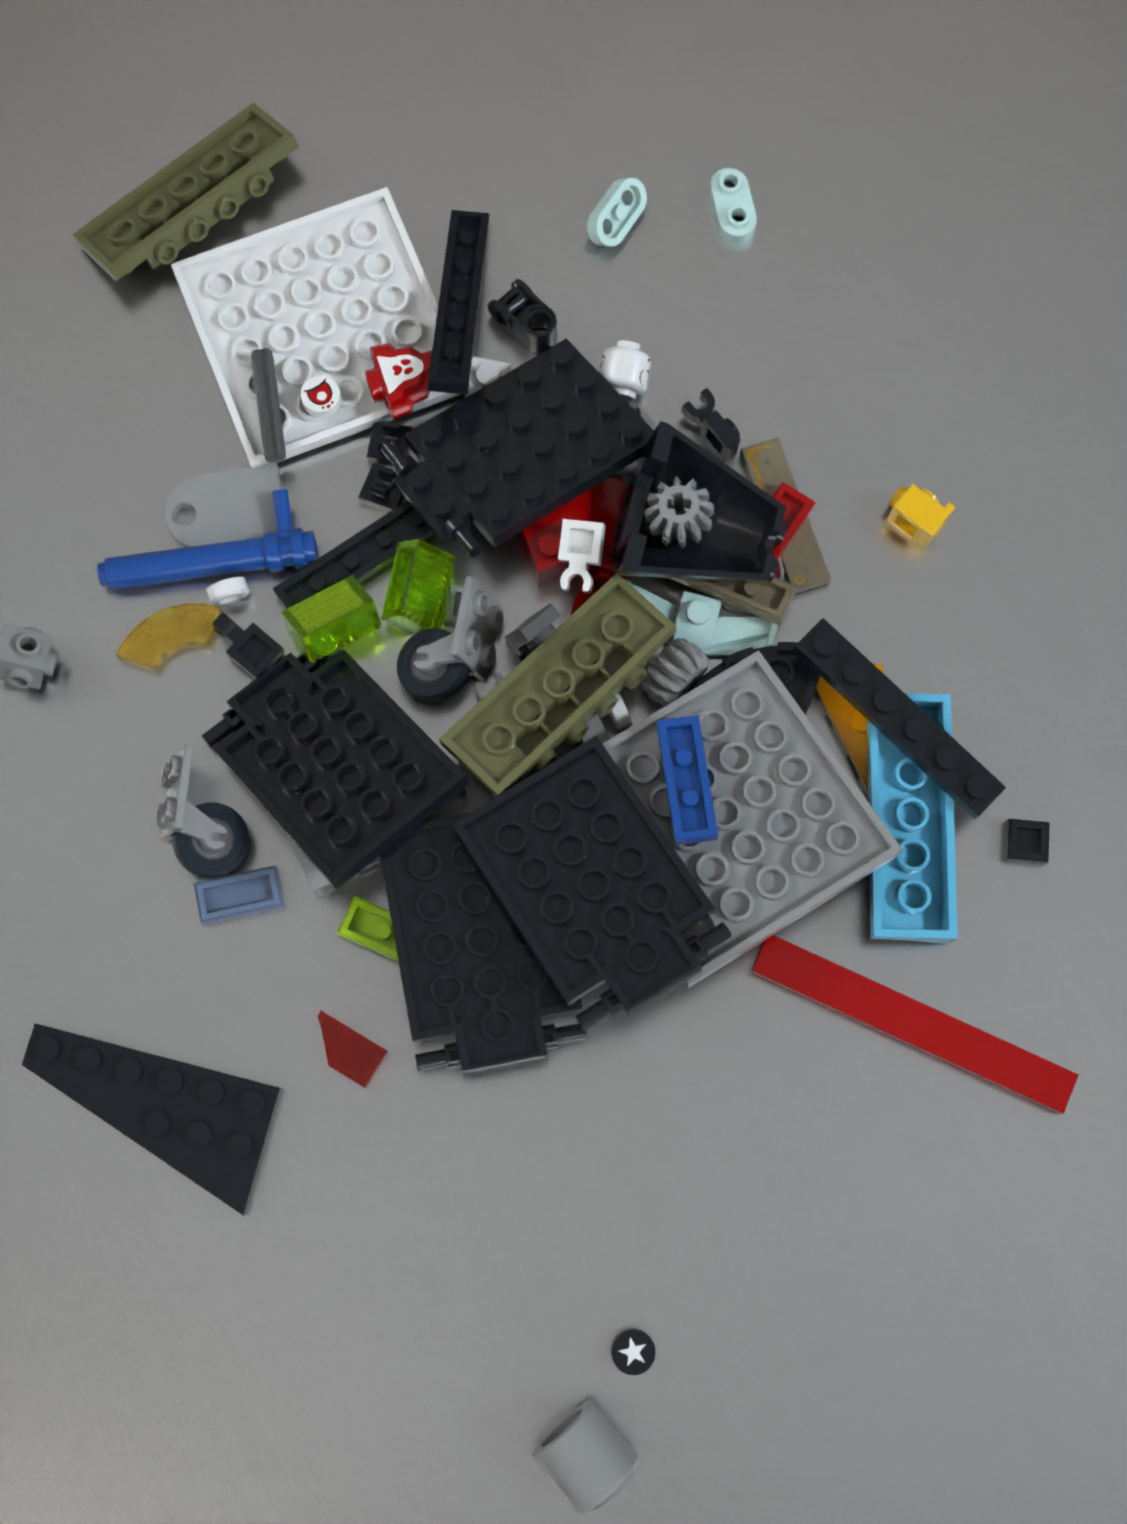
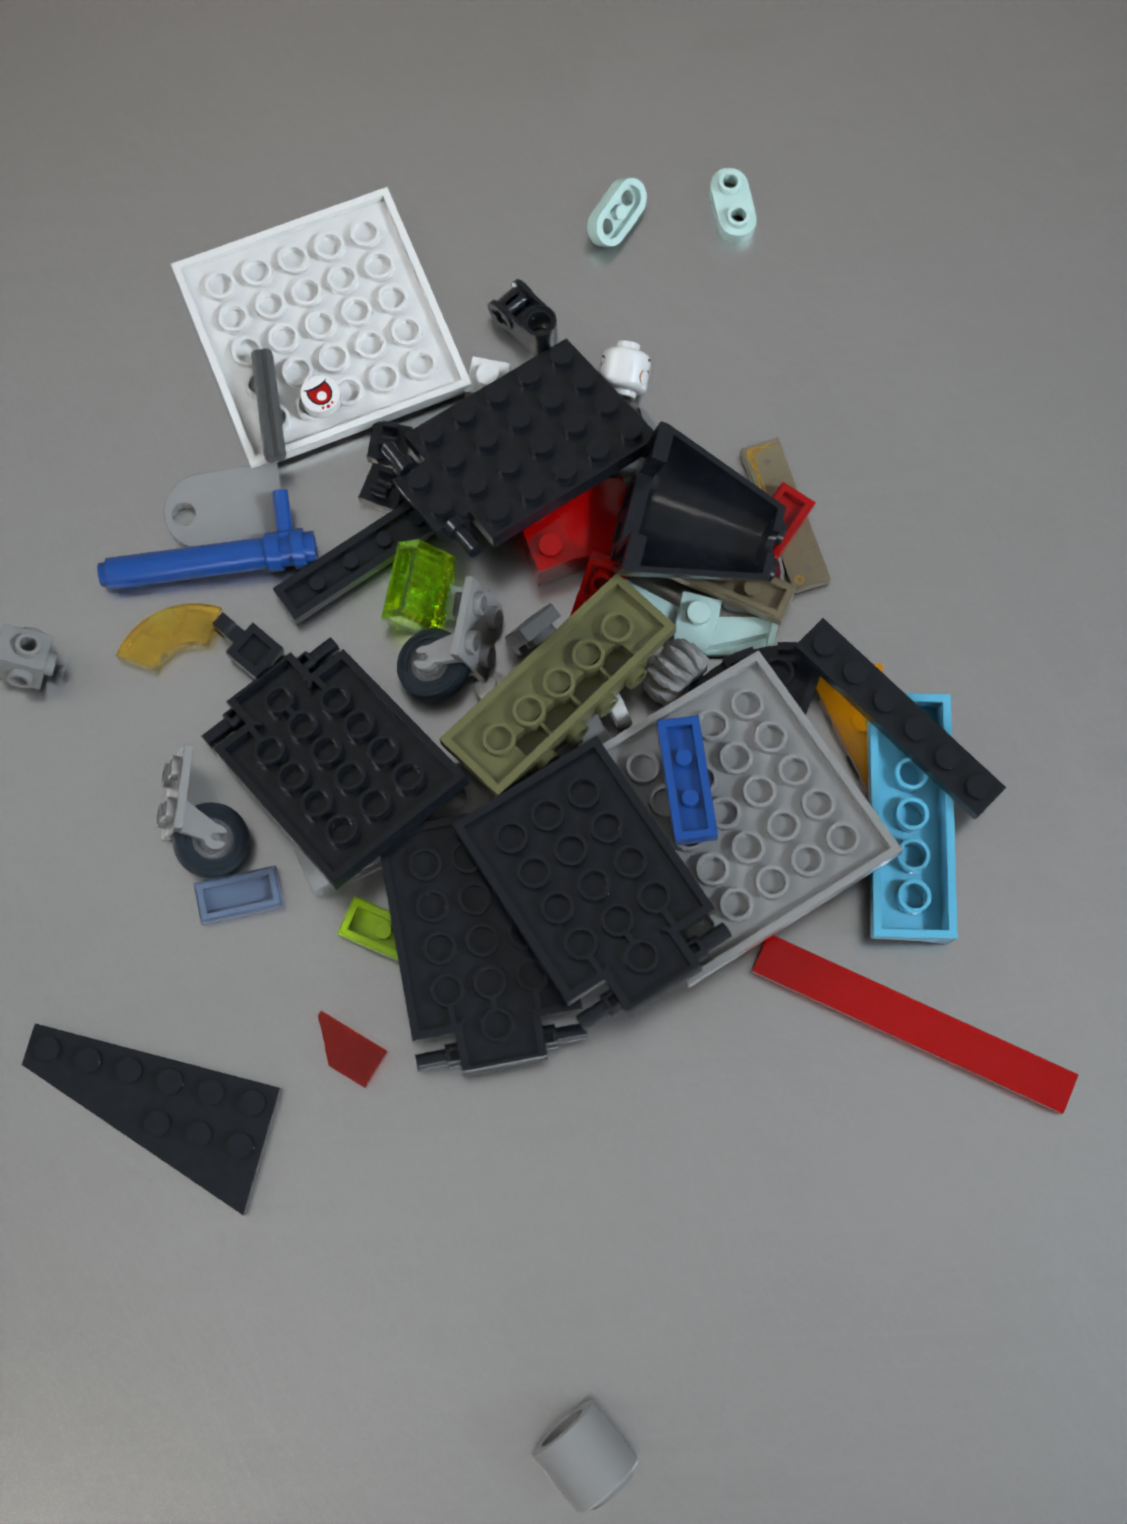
olive plate [72,103,299,281] -> none
white tile [206,576,250,606] -> none
clear neon green brick [281,575,381,663] -> none
red rock [365,343,432,420] -> none
black tile [428,210,489,395] -> none
white plate [558,519,606,594] -> none
black tile [611,1328,656,1375] -> none
light grey gear [645,476,714,549] -> none
black plate [681,388,741,463] -> none
yellow brick [886,484,955,549] -> none
black tile [1004,819,1050,865] -> none

